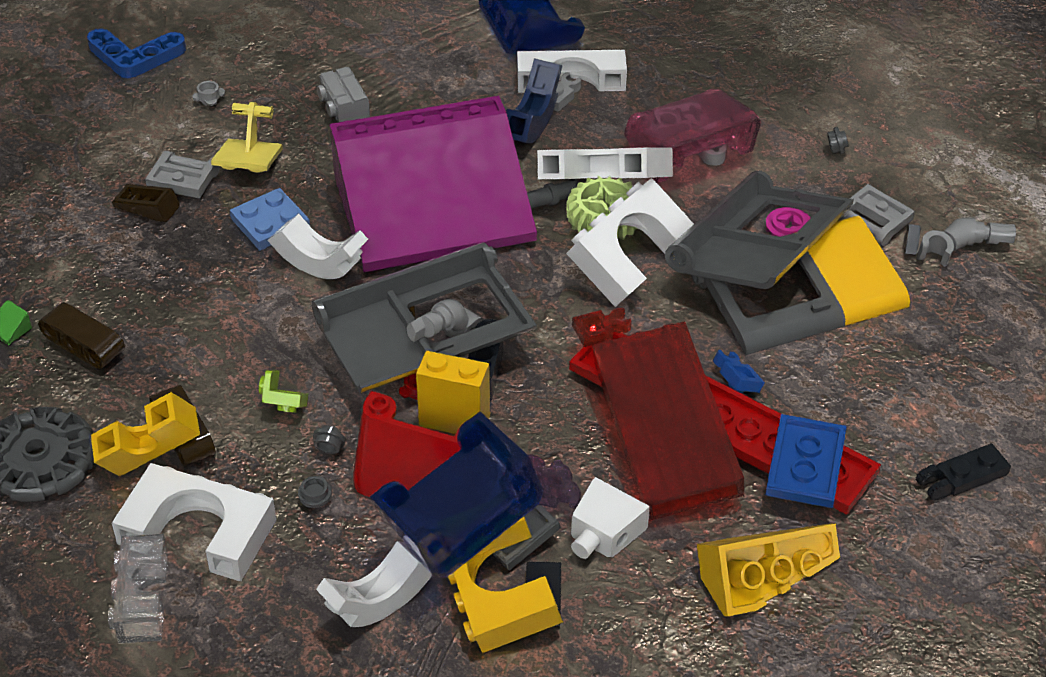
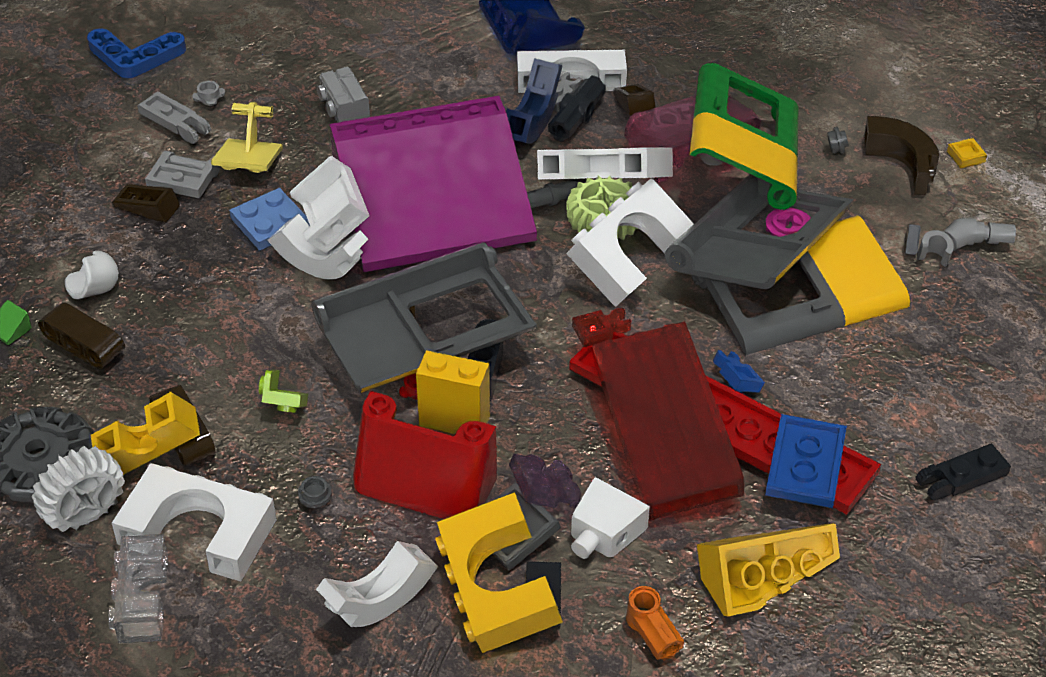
dark grey plate [313,425,346,454] -> none
clear blue windscreen [370,412,543,579] -> none
light grey piece [407,299,484,342] -> none
light grey plate [839,184,915,246] -> none
none -> white gear [31,446,125,532]
none -> white hair [65,251,119,299]
none -> light grey hinge [137,91,211,144]
none -> white panel [290,156,369,253]
none -> black piece [548,75,606,142]
none -> dark brown slope [613,84,656,117]
none -> orange piece [626,586,684,661]
none -> piece [690,63,799,210]
none -> dark brown arch [864,116,939,195]
none -> yellow tile [947,138,987,168]

